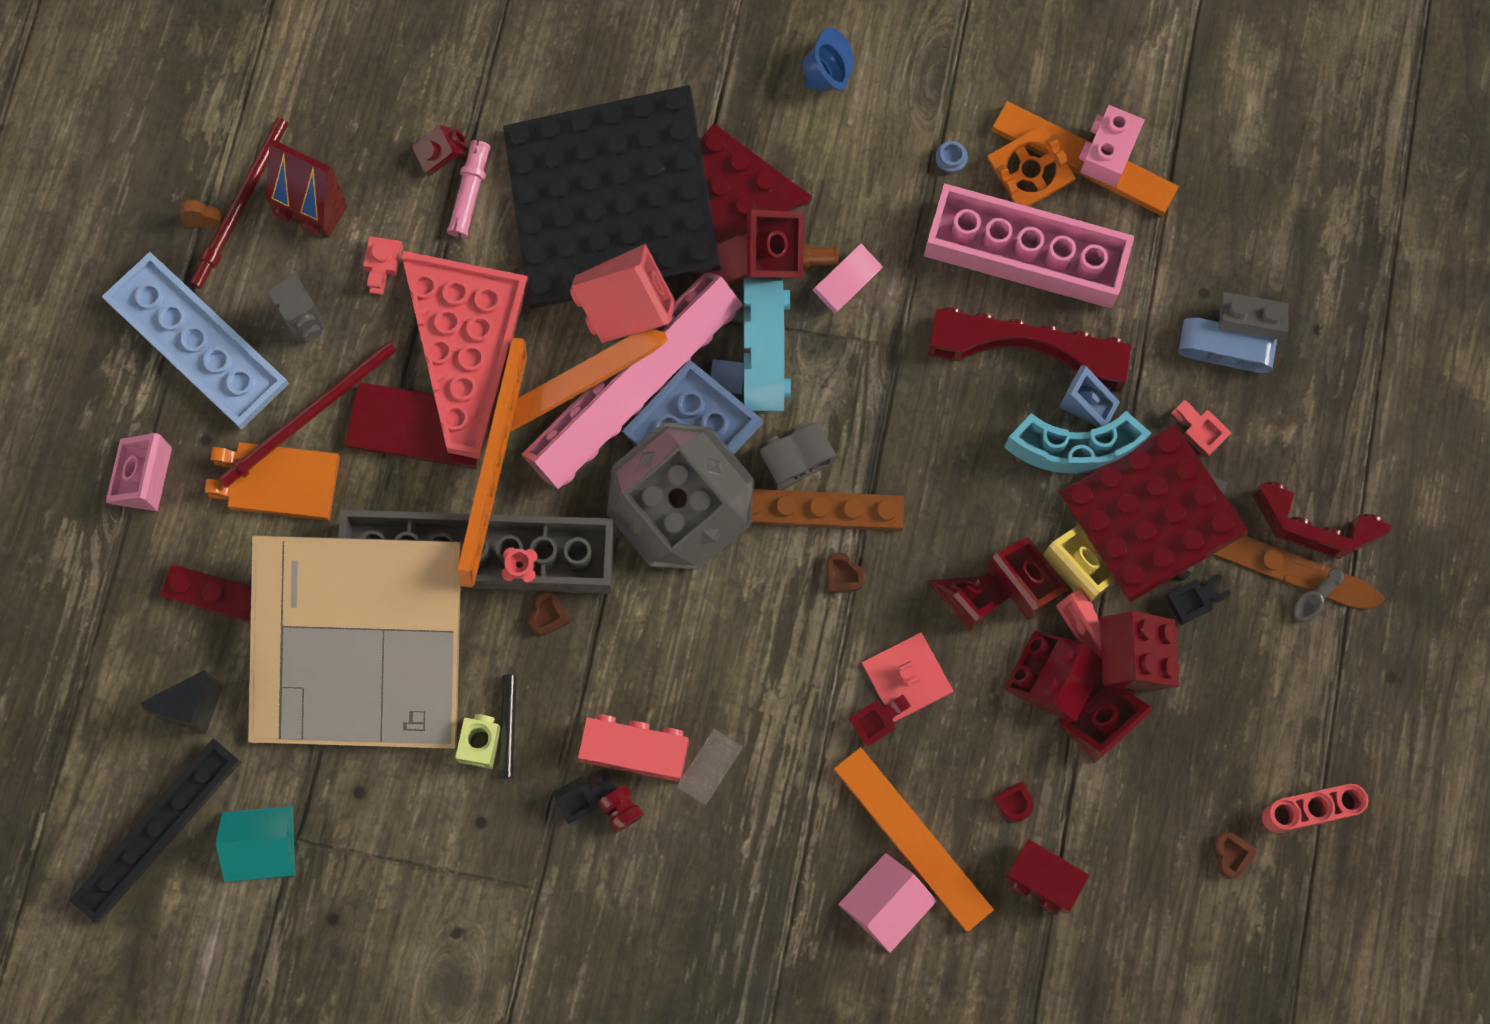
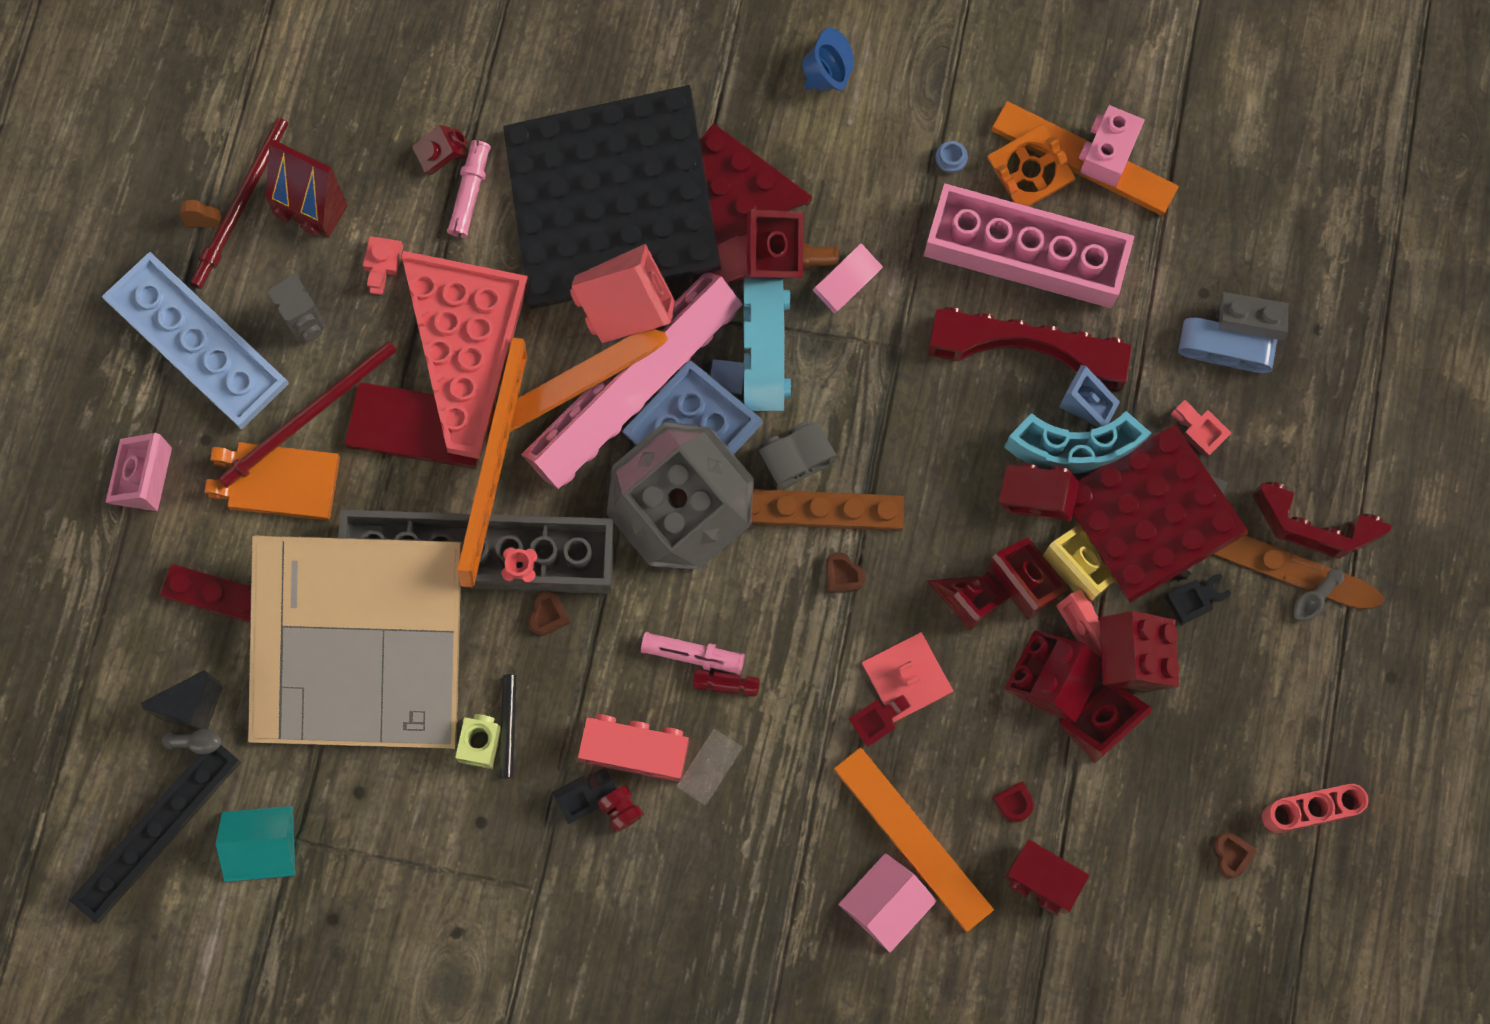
none -> dark grey piece [162,729,222,755]
none -> bright pink pin [641,632,745,675]
none -> dark red axle [693,670,760,697]
none -> dark red brick [999,462,1079,521]

